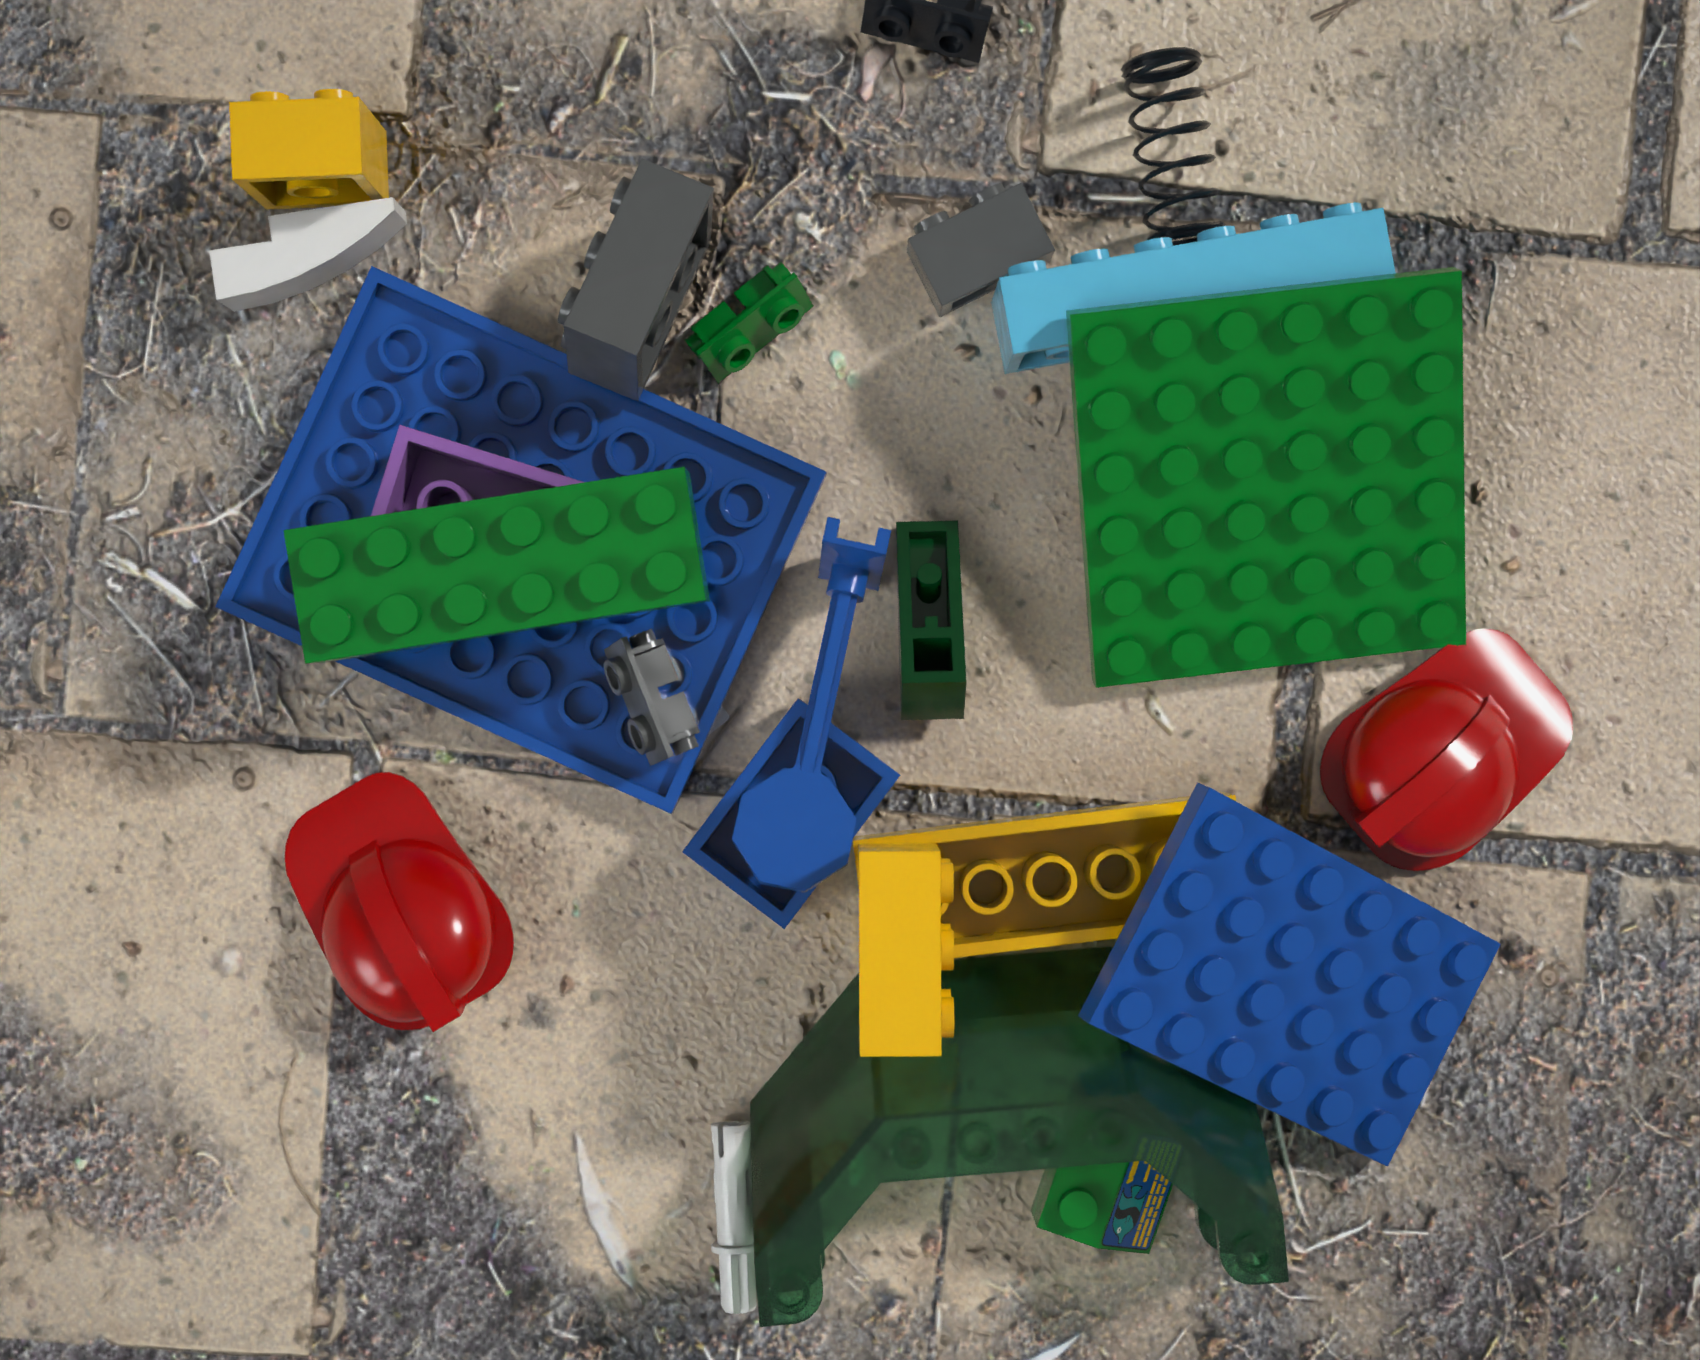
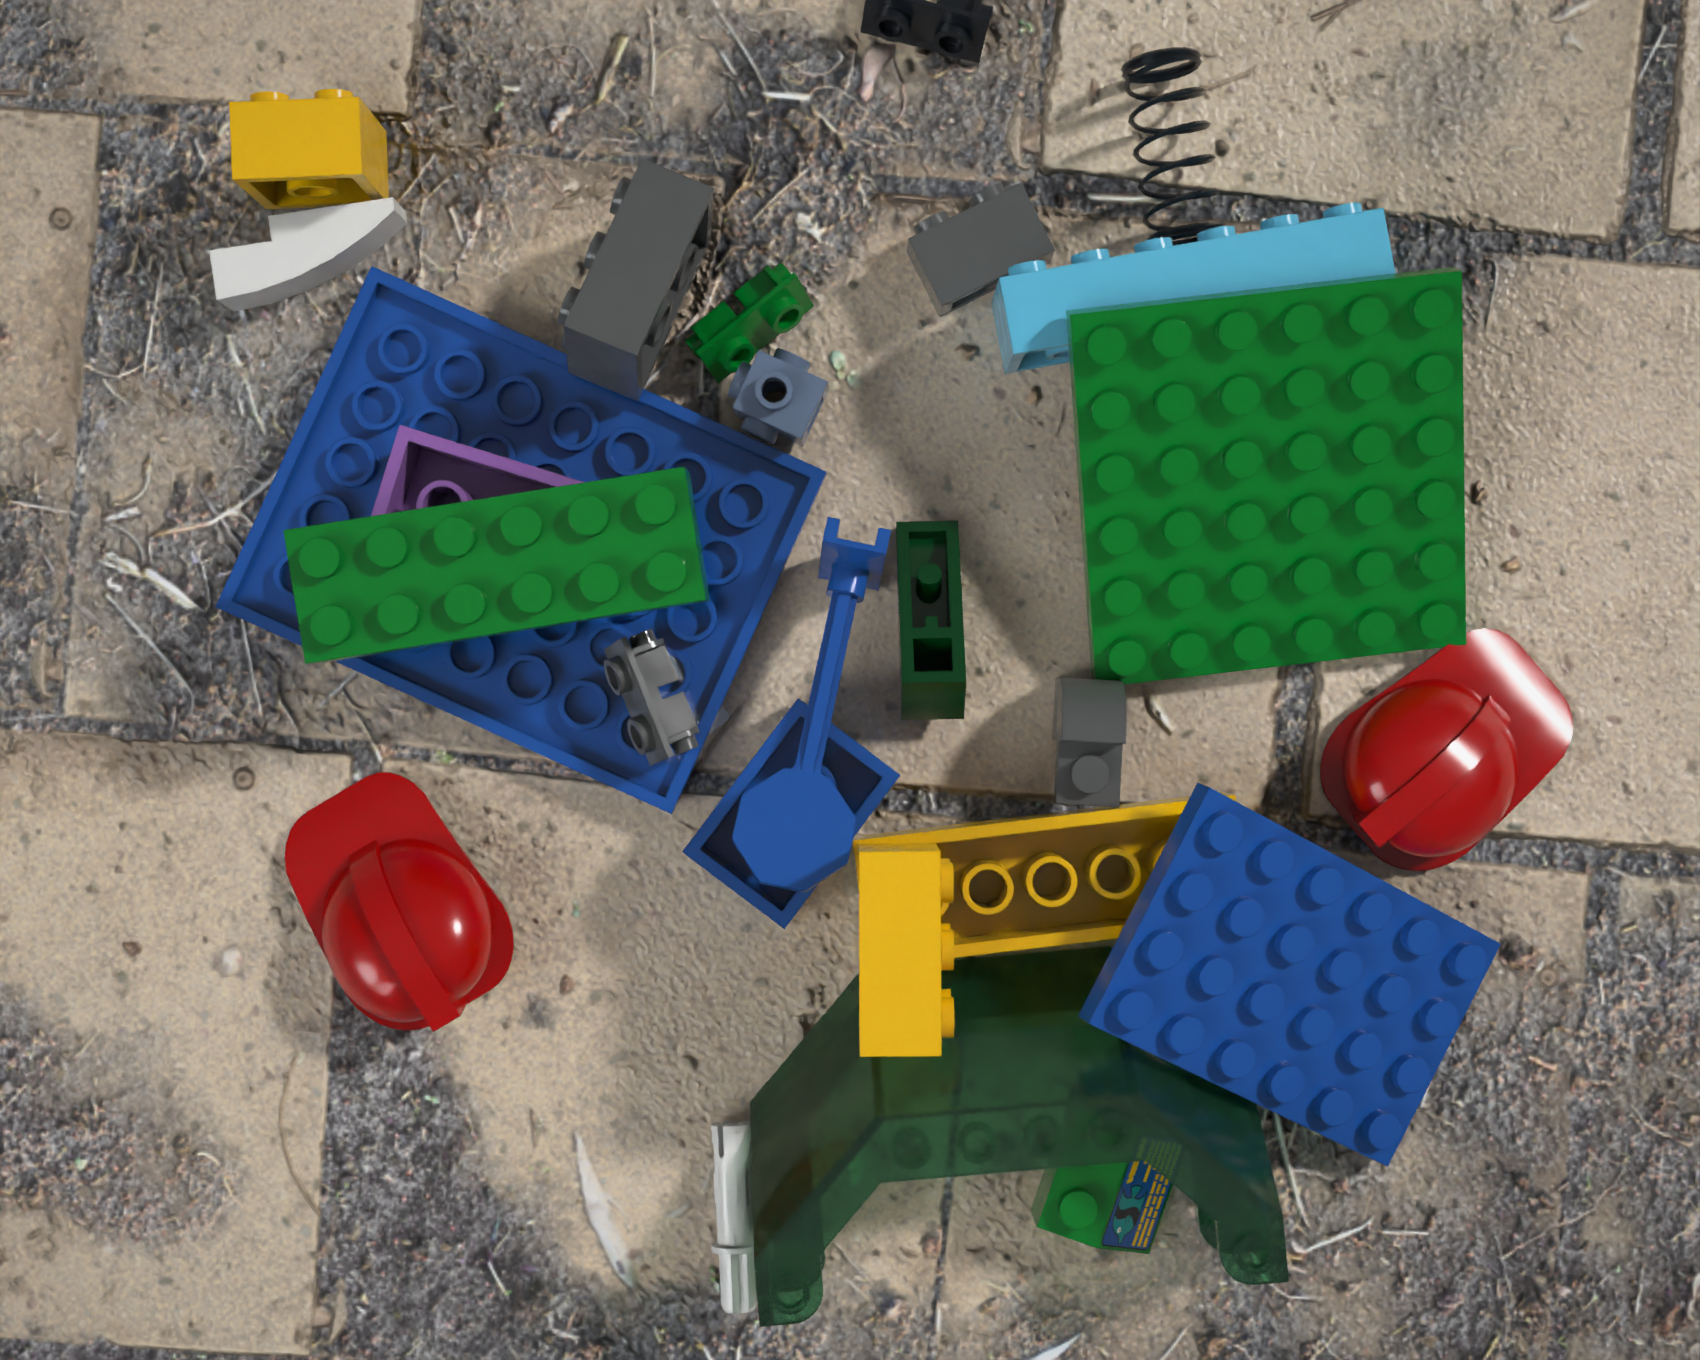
none -> sand blue brick [728,348,829,447]
none -> dark grey brick [1052,677,1127,808]

